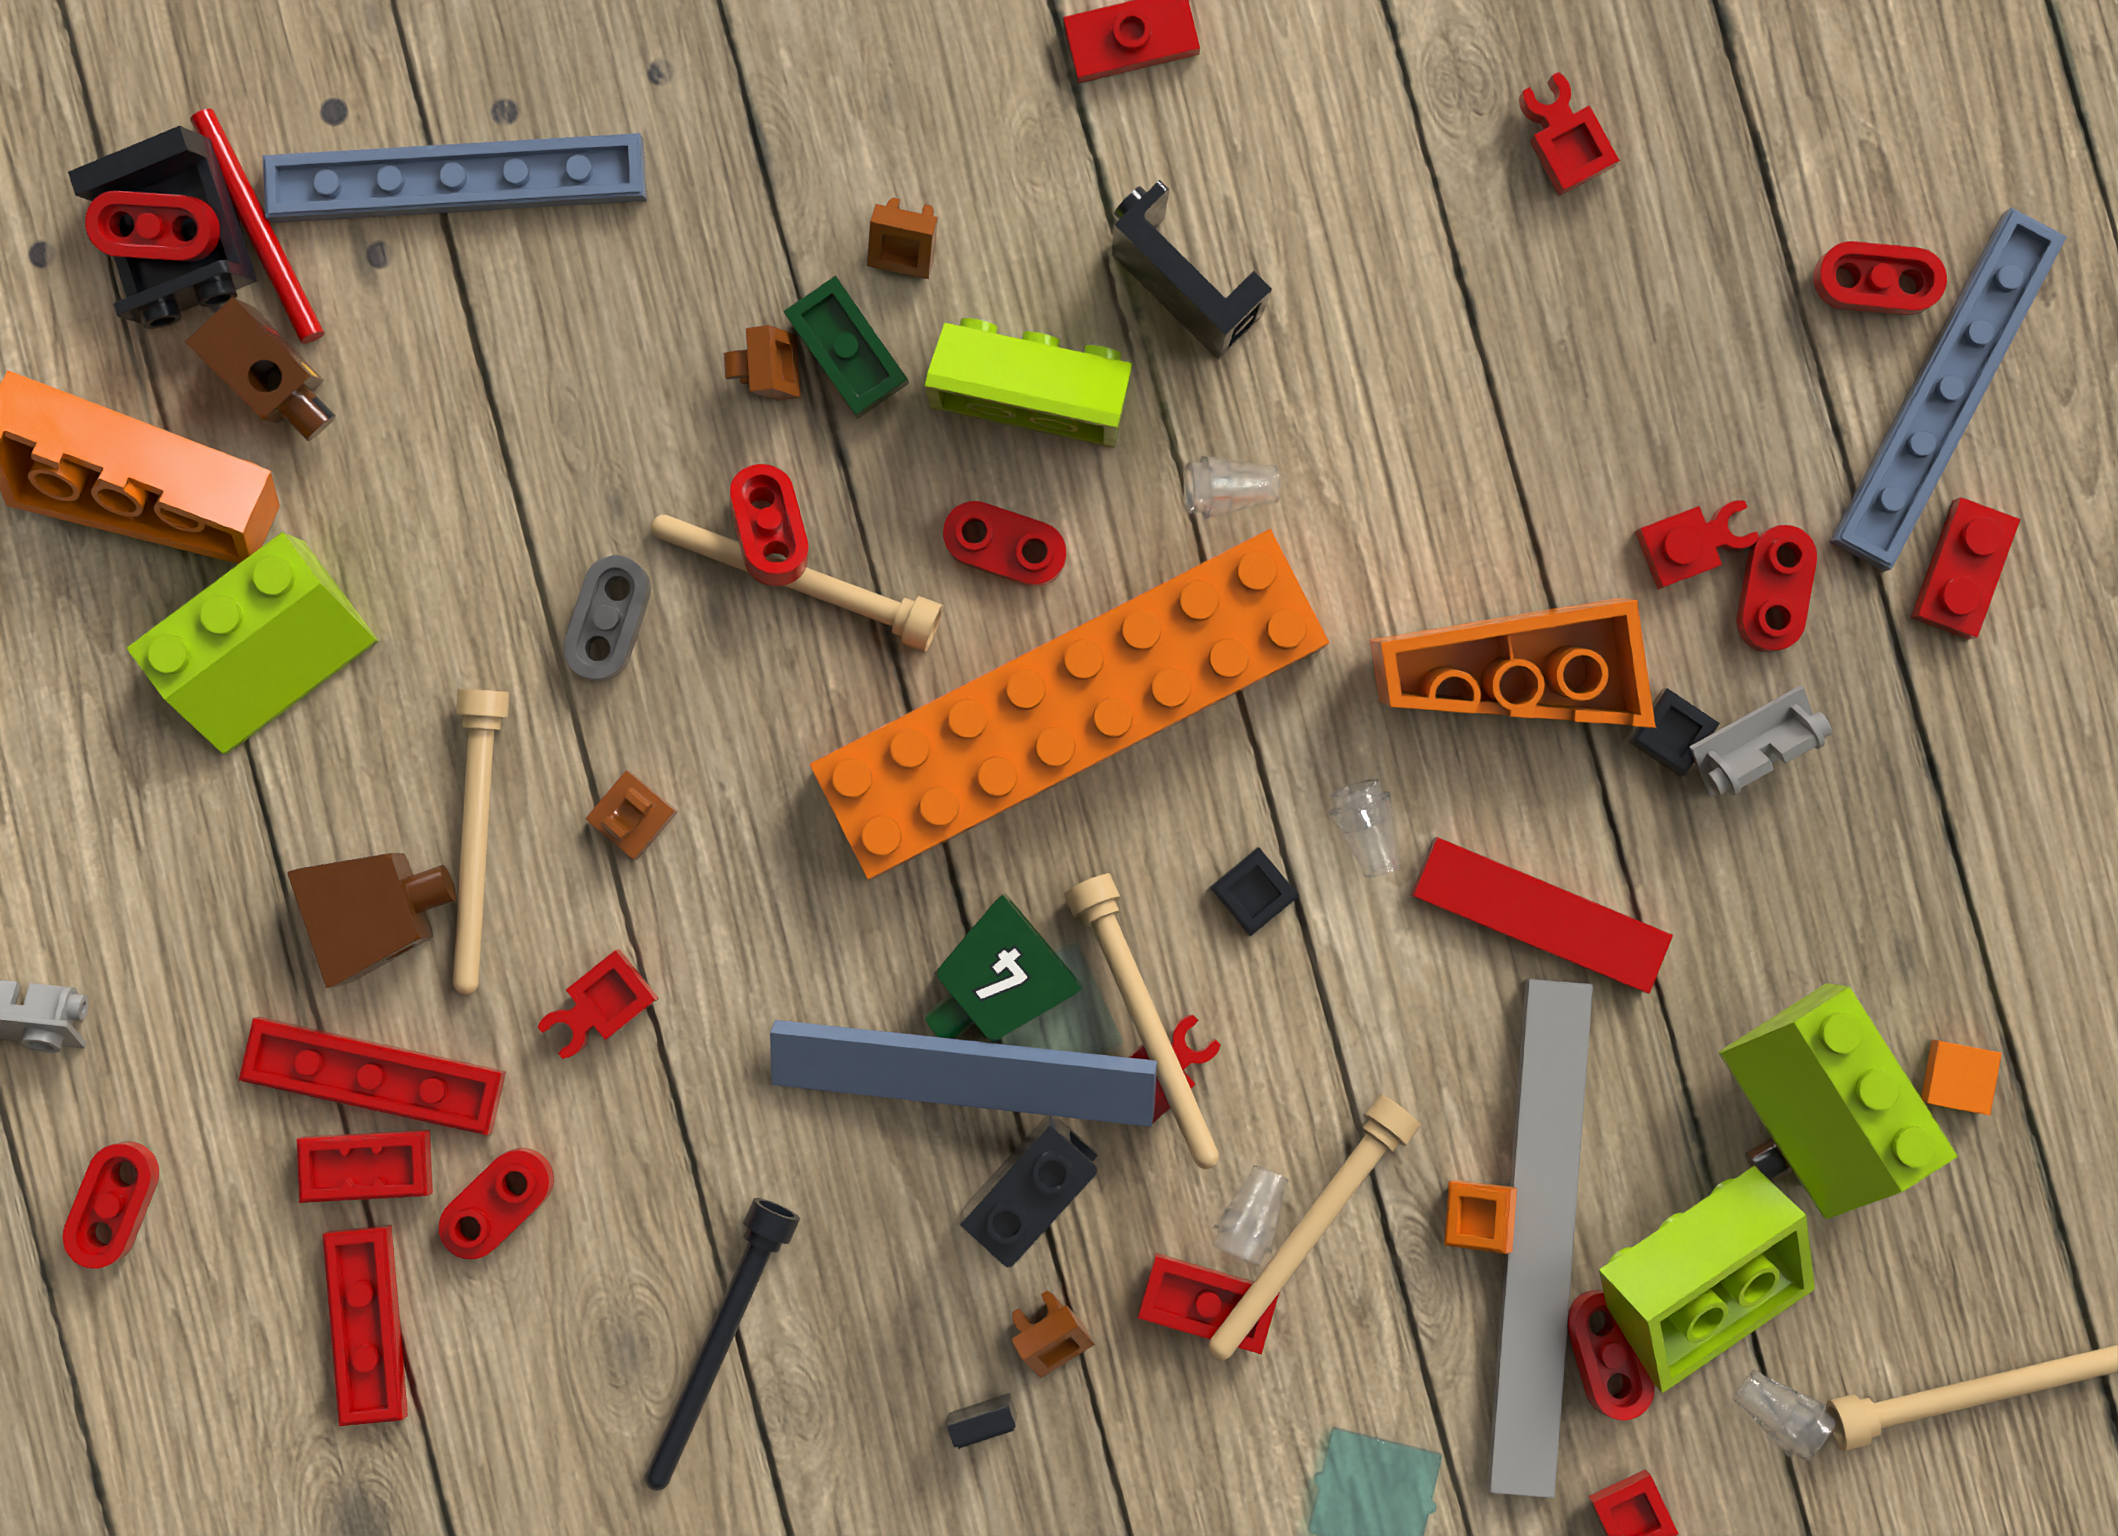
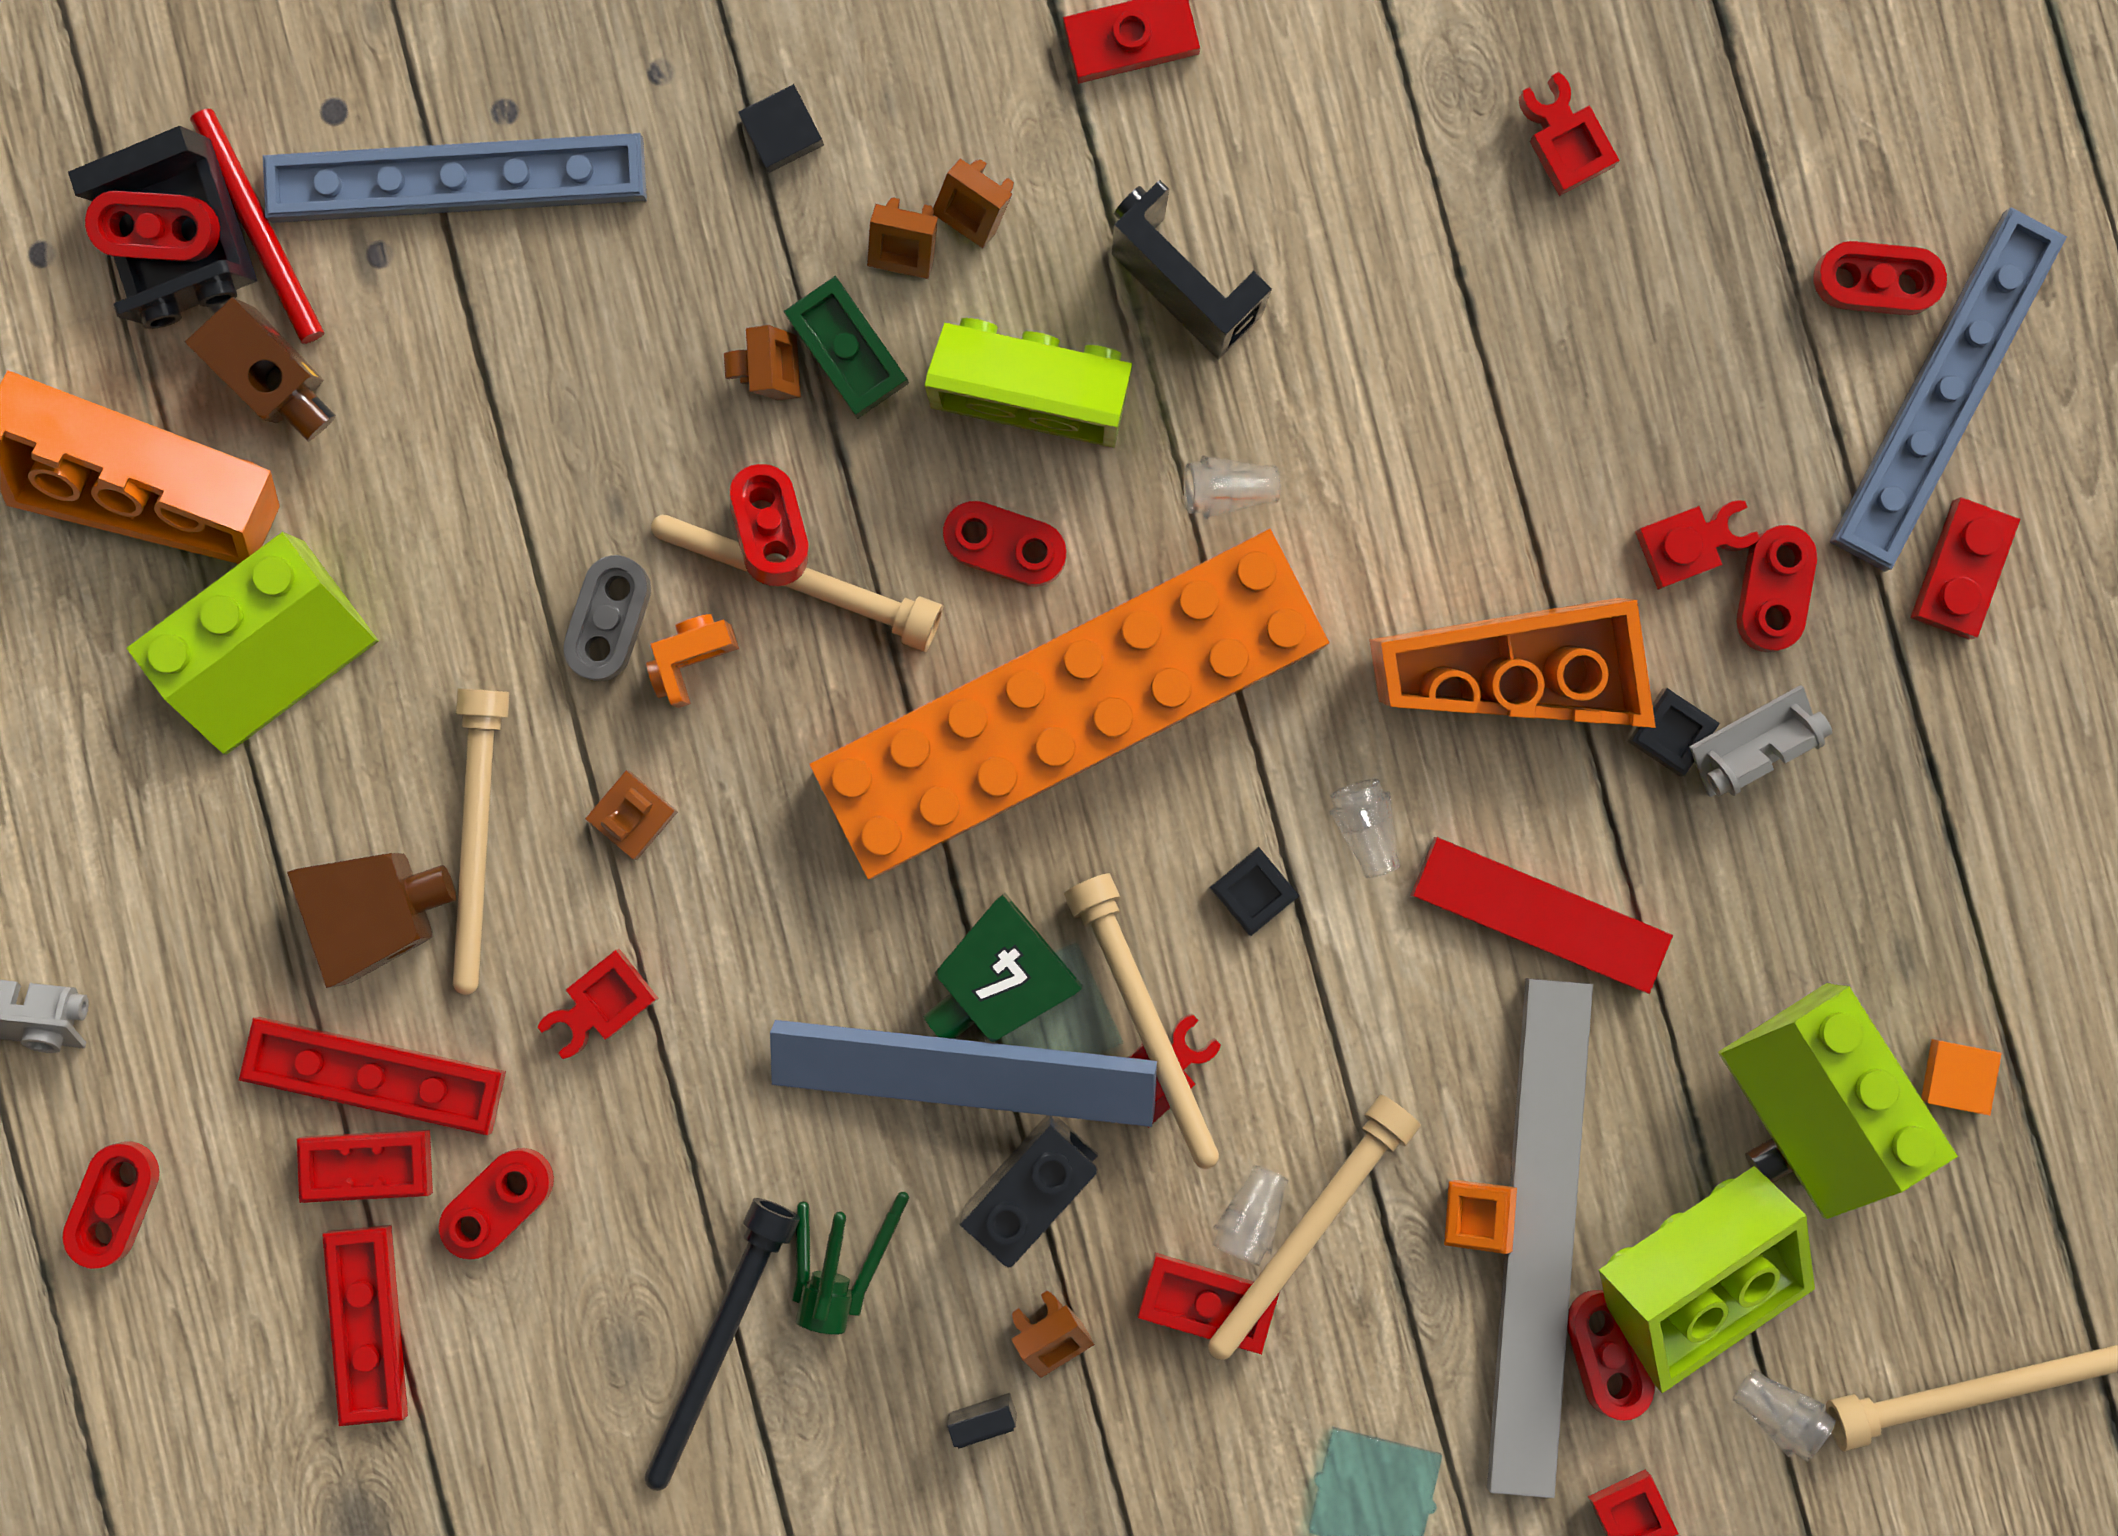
none -> orange bracket [646,614,739,708]
none -> black tile [738,84,824,173]
none -> dark green plant [791,1191,909,1335]
none -> dark orange tile [933,158,1014,248]

